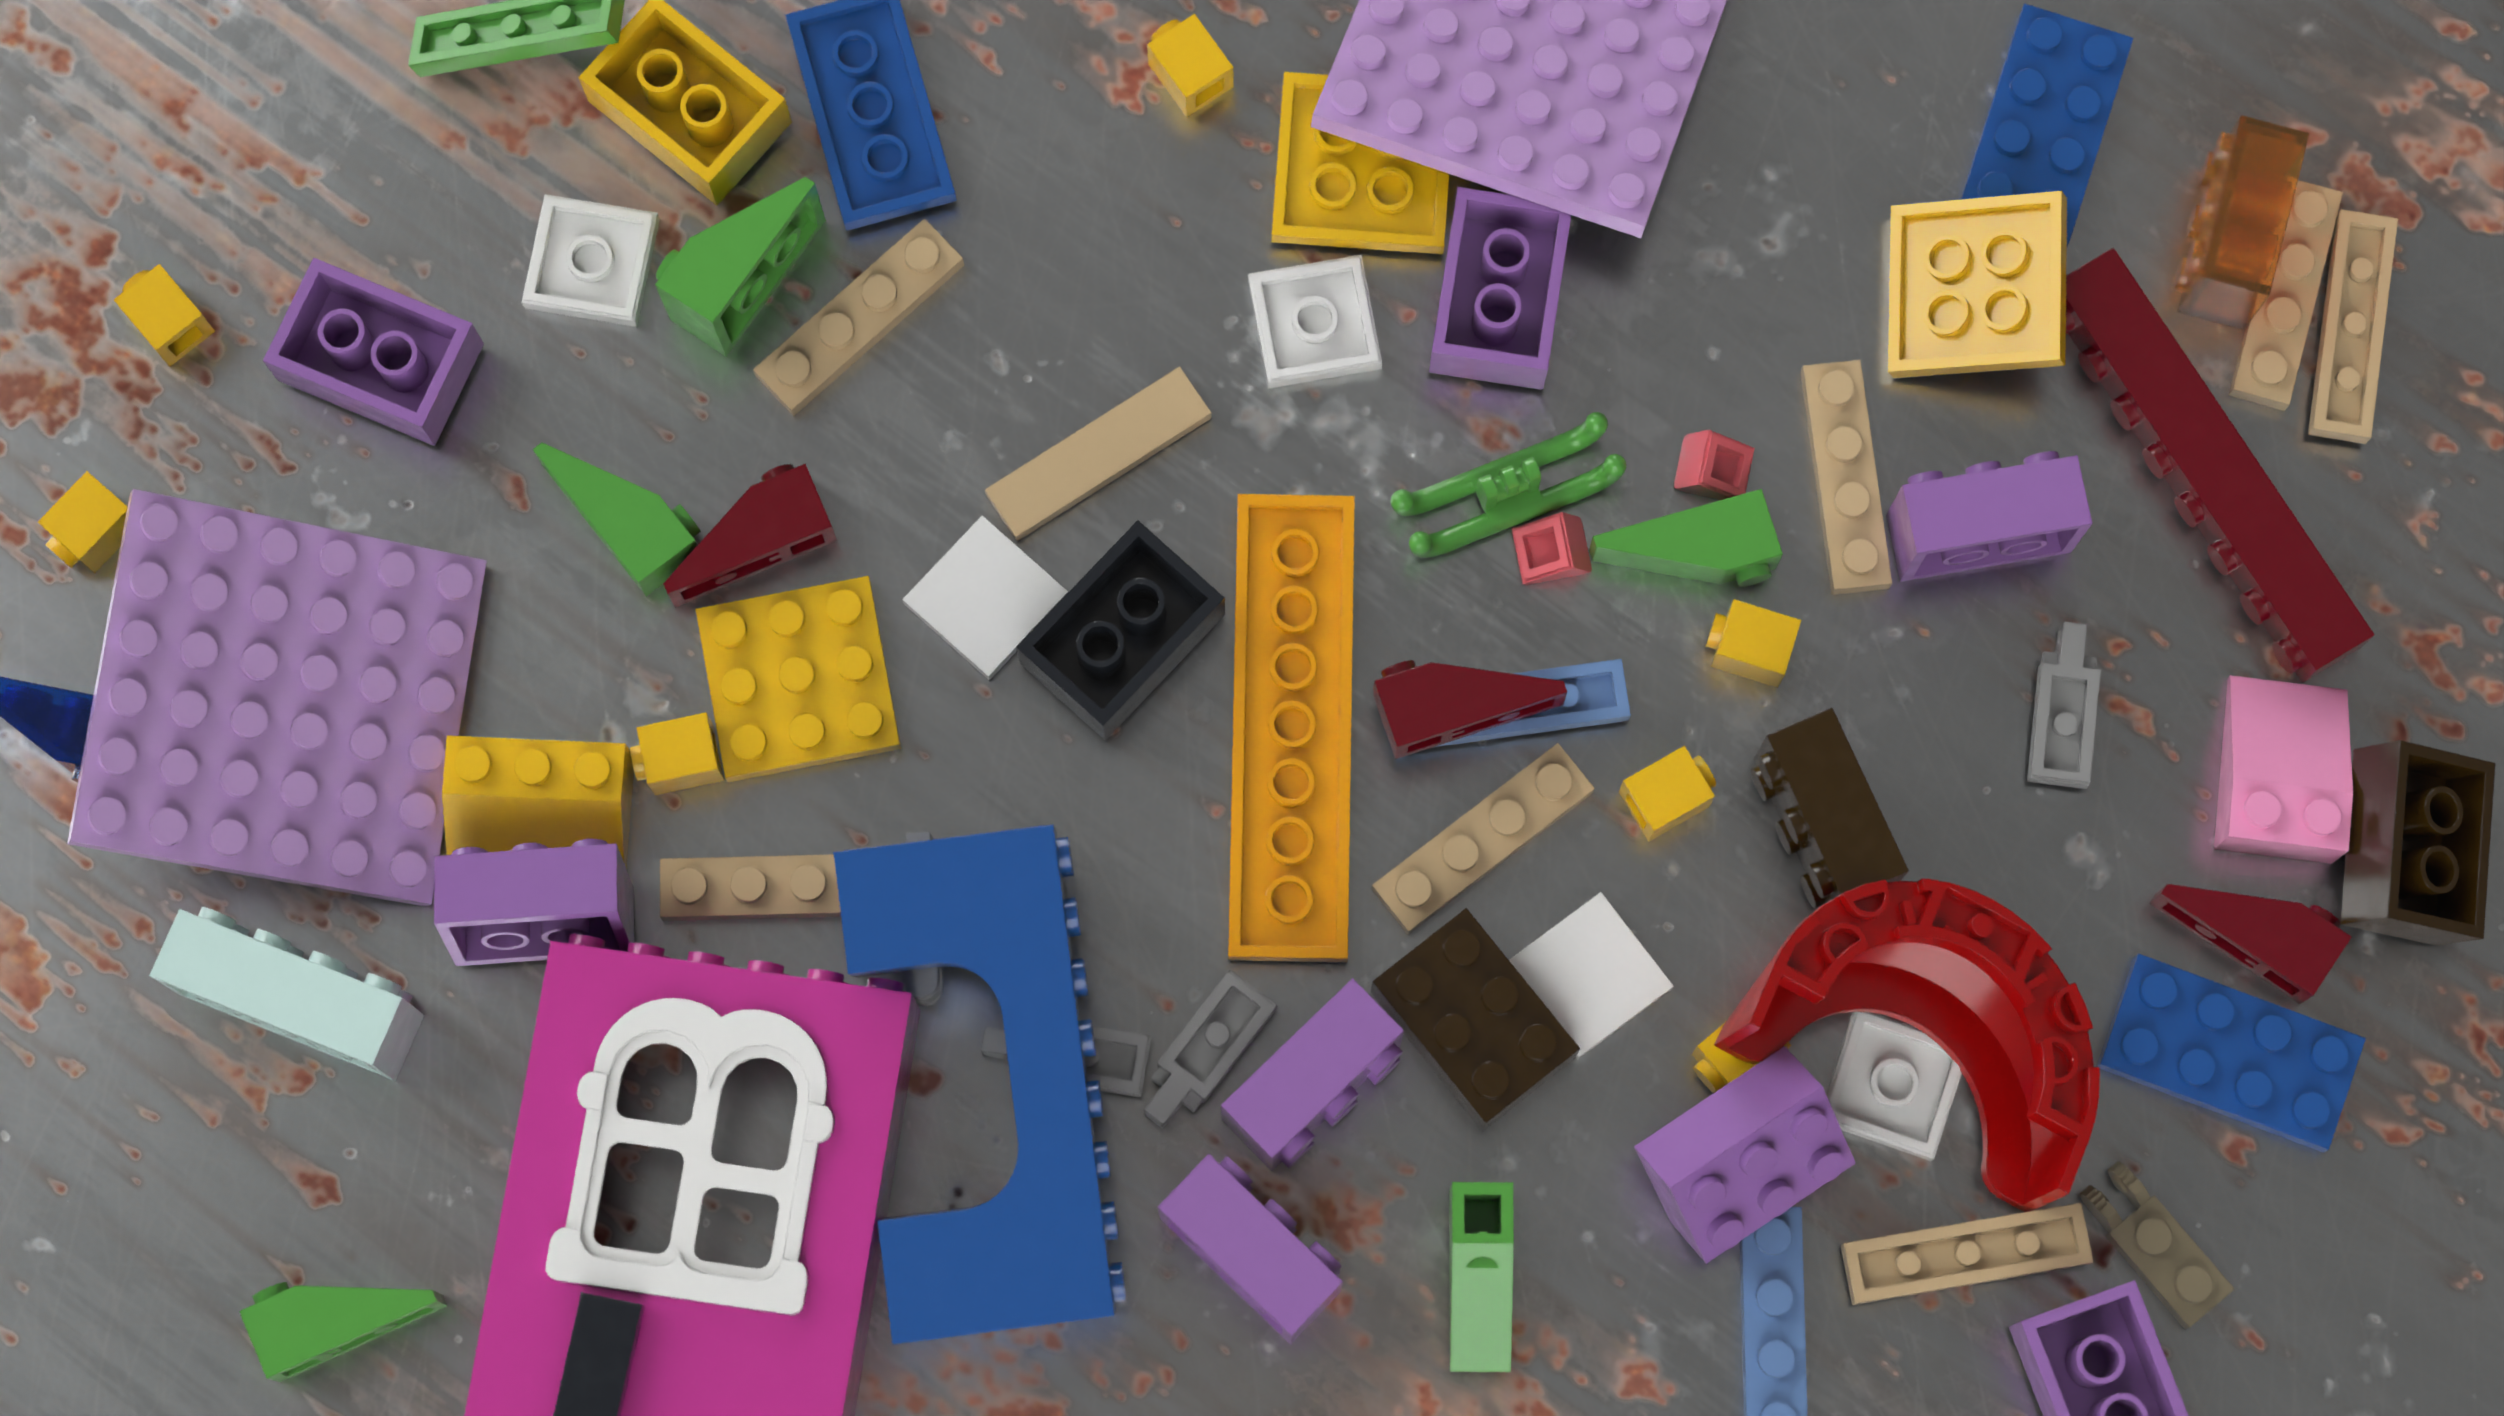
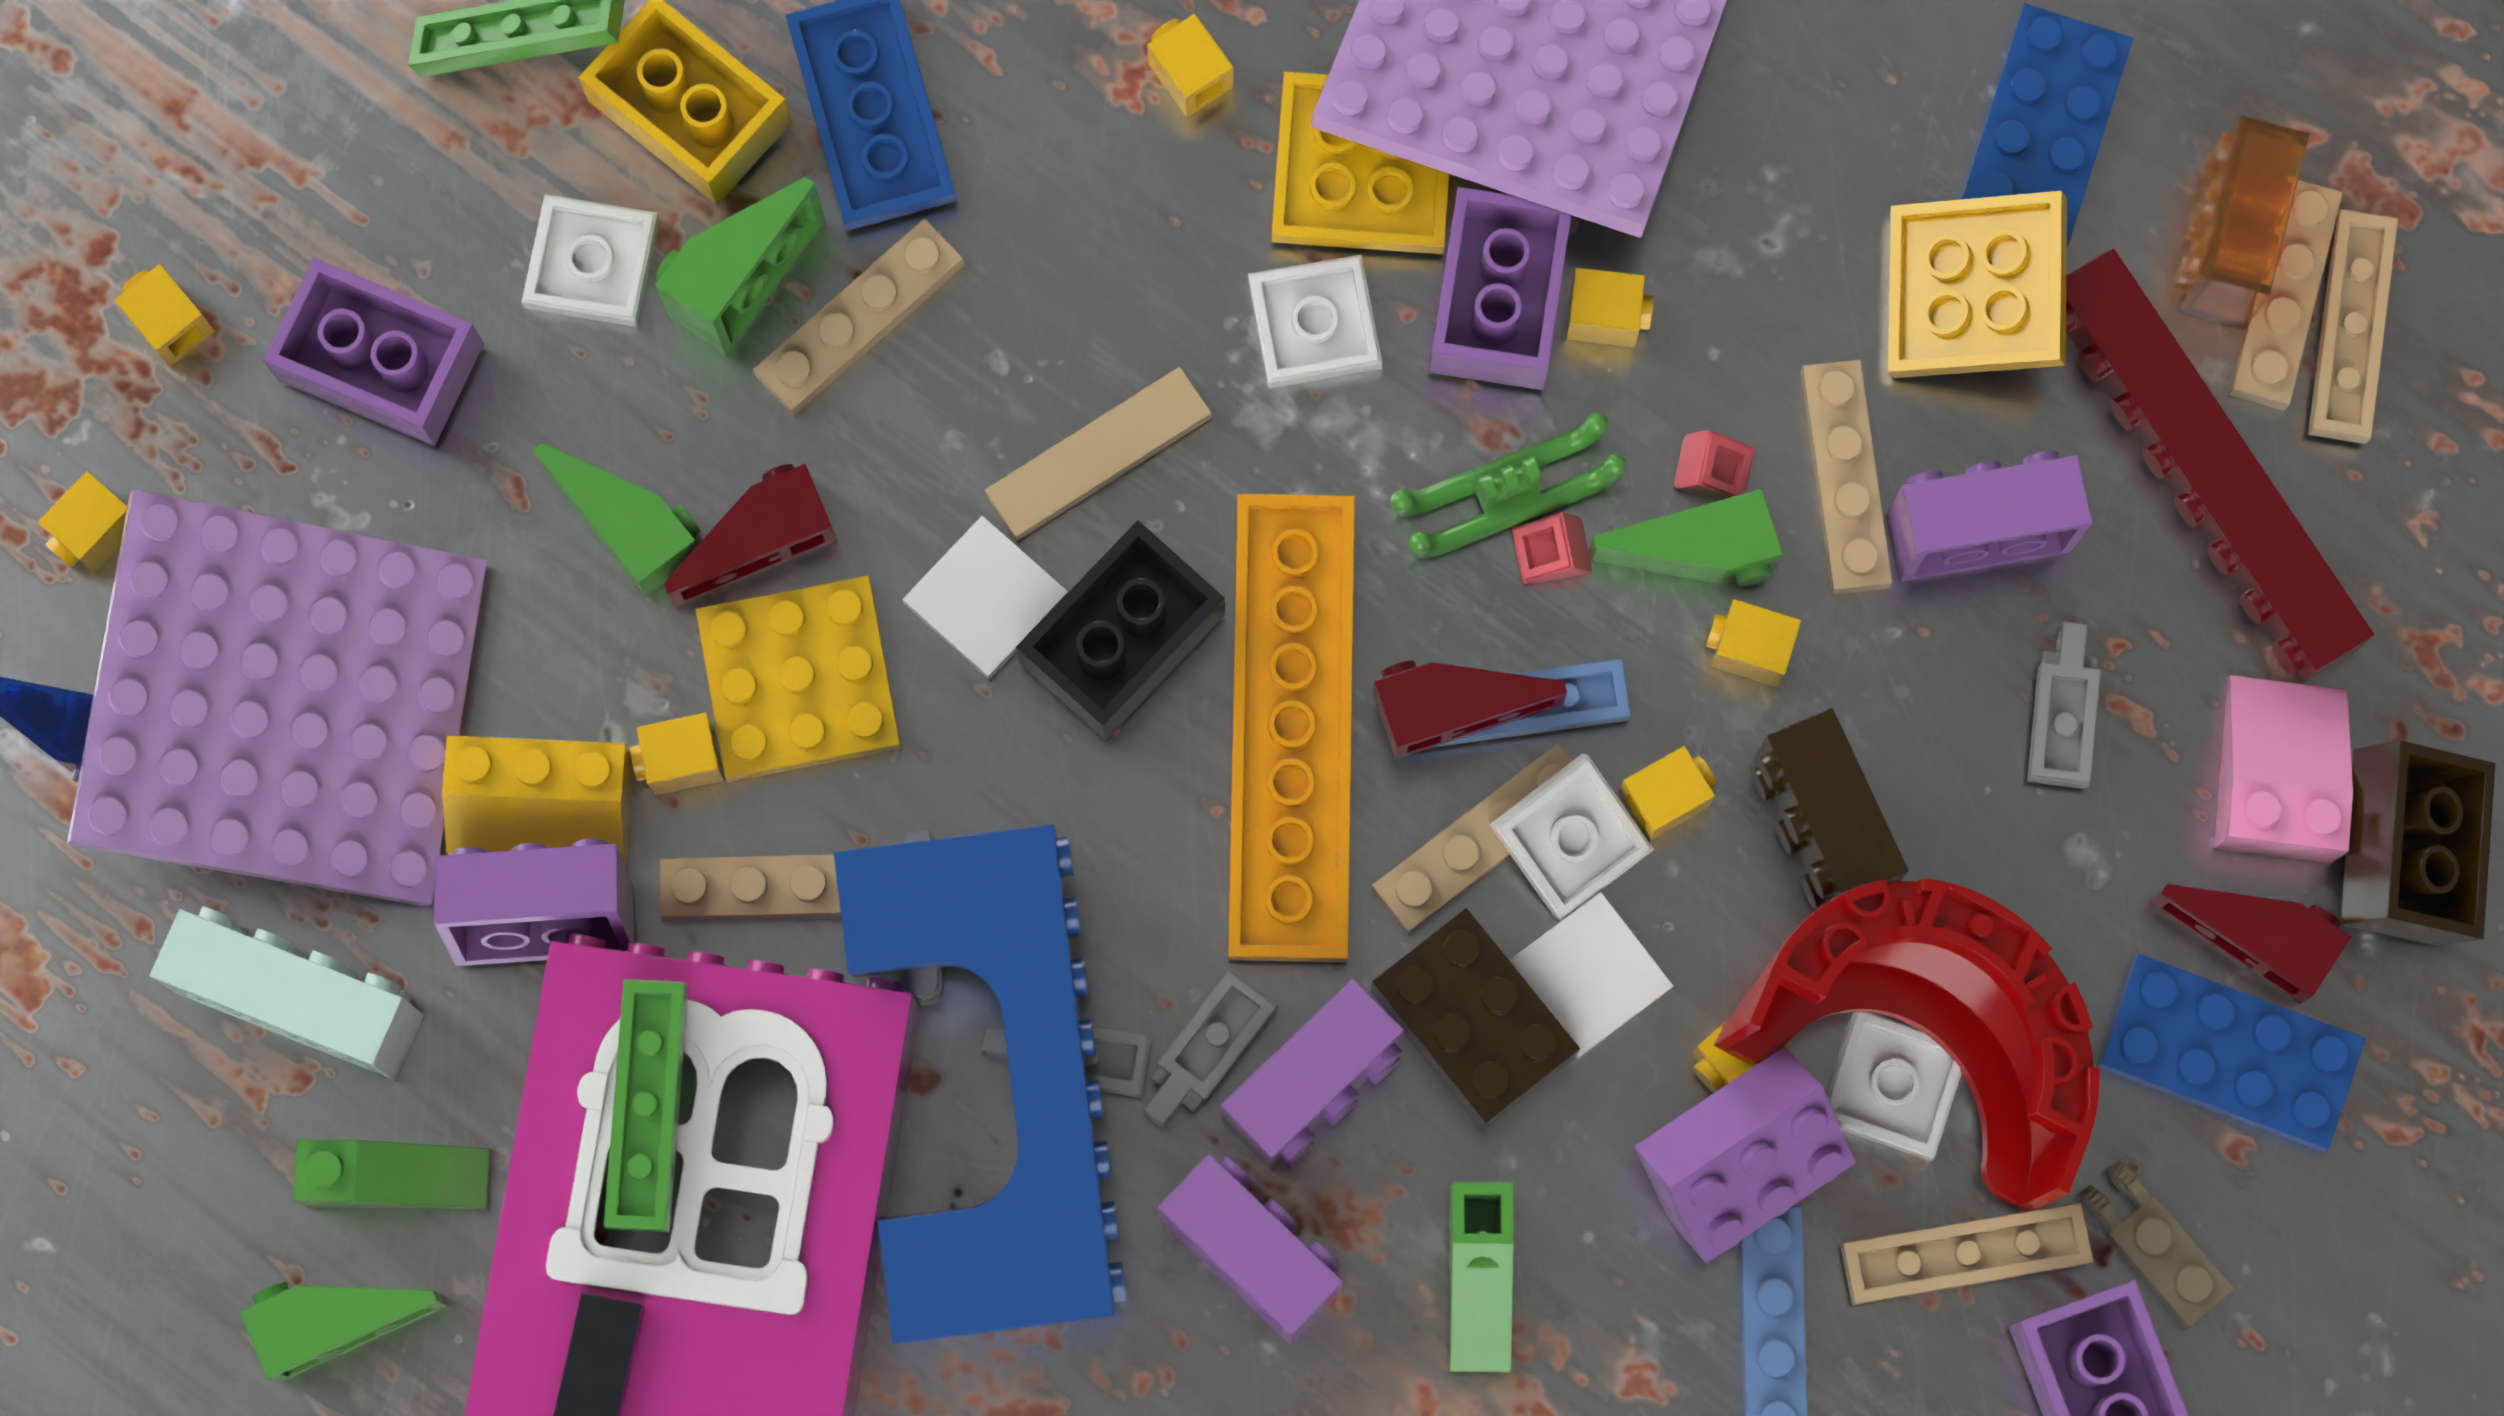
none -> bright green slope [293,1139,491,1210]
none -> bright green plate [604,979,689,1232]
none -> white tile [1490,753,1654,921]
none -> yellow brick [1566,268,1654,348]

